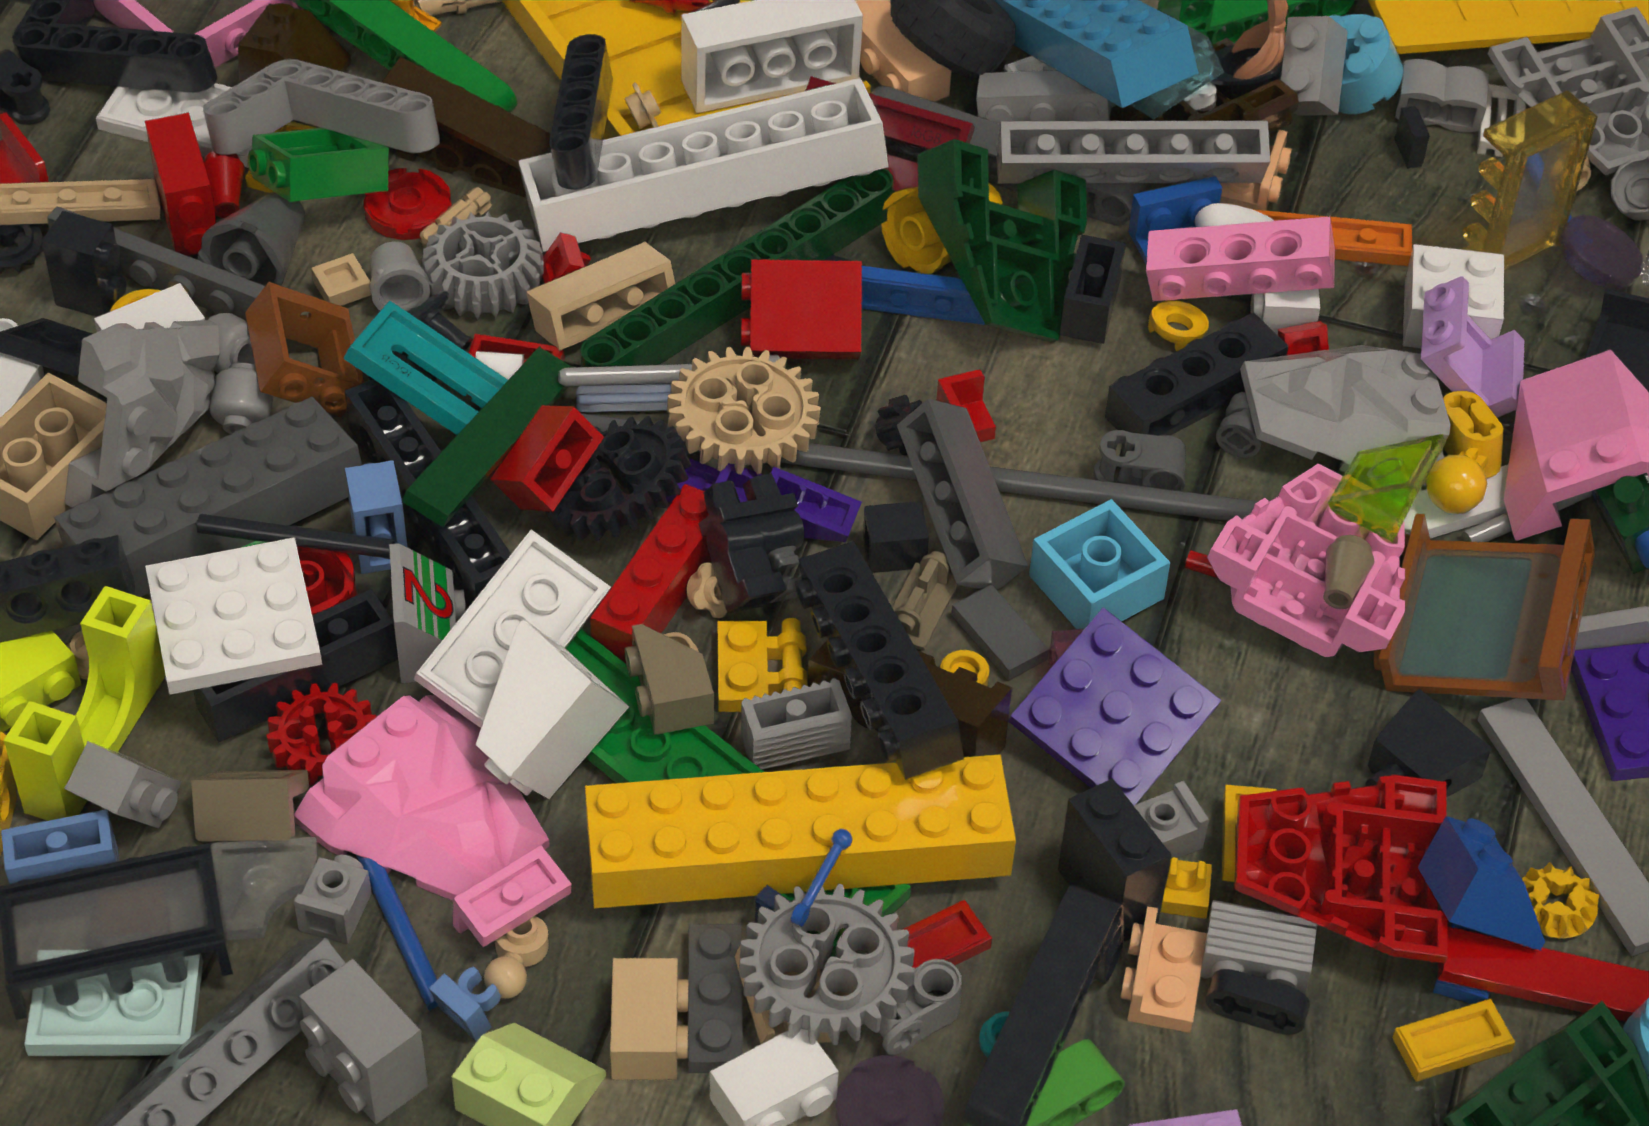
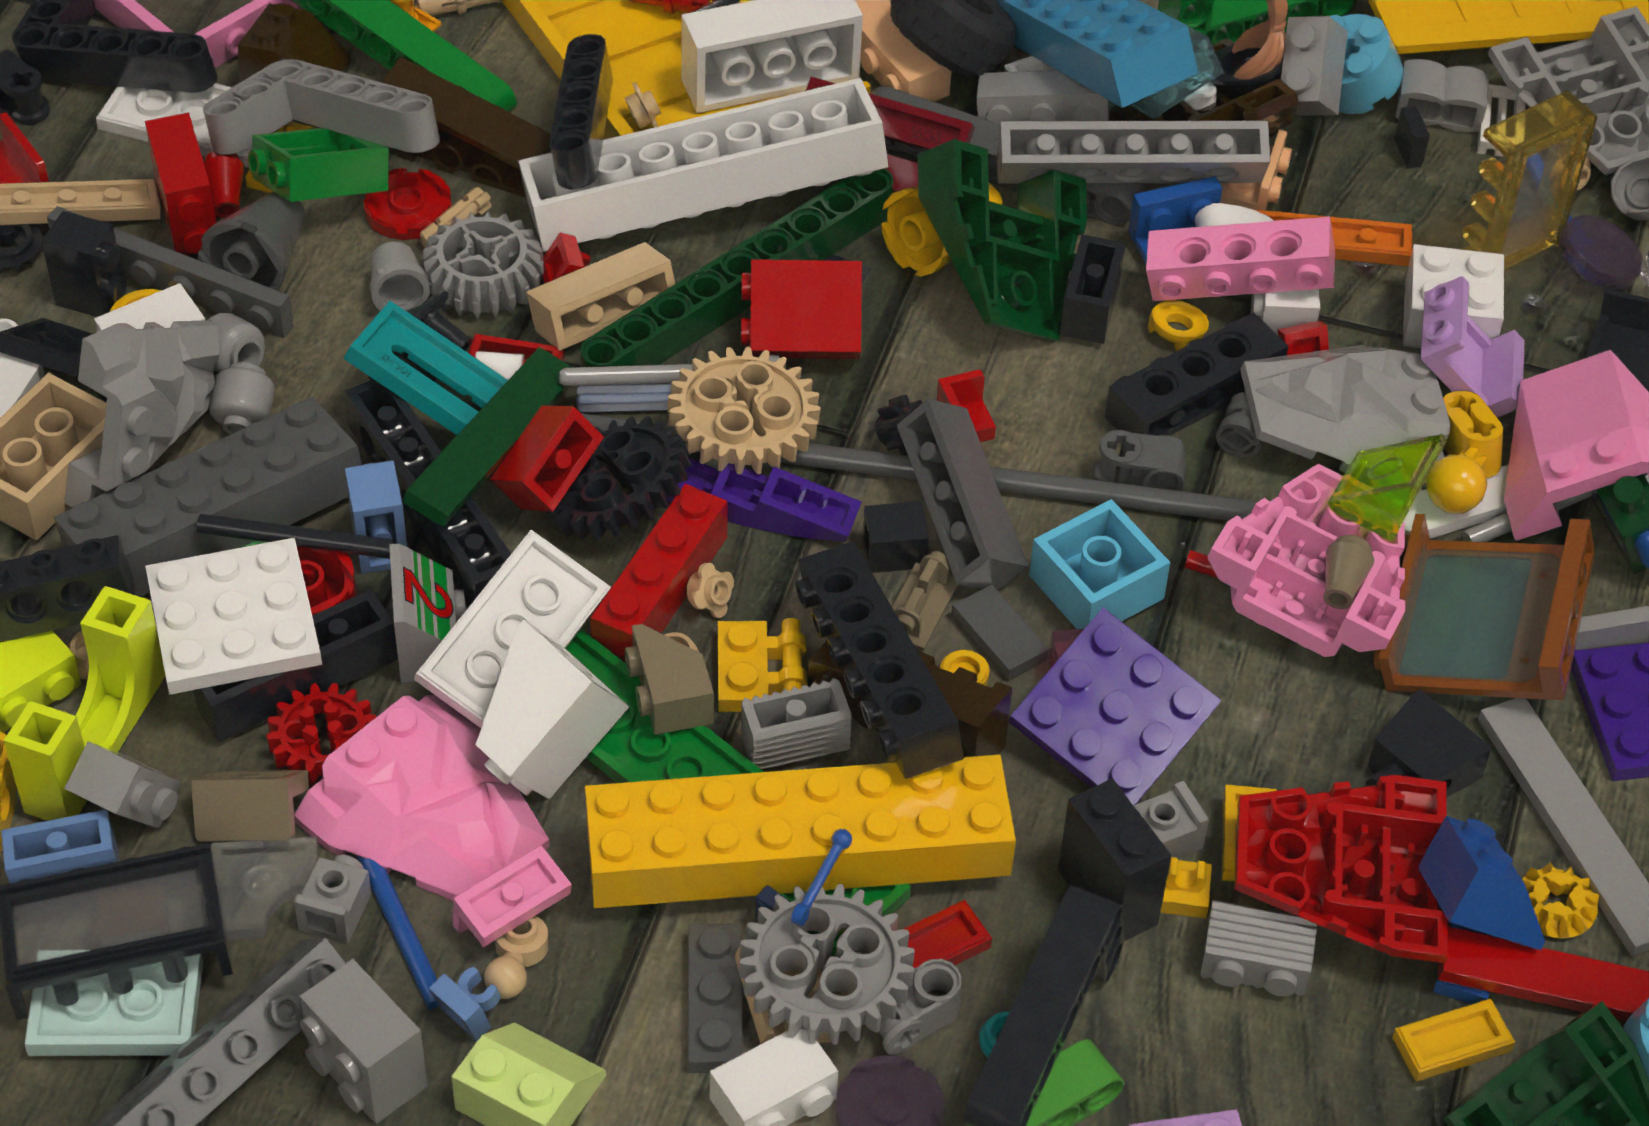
dark orange window [245,282,364,417] -> none
tan plate [311,253,371,306] -> none
tan brick [610,958,688,1080] -> none
black hips [698,473,804,614] -> none
blue tile [862,266,985,325] -> none
light nougat bracket [1120,906,1207,1033] -> none
black beam [1205,969,1310,1035] -> none

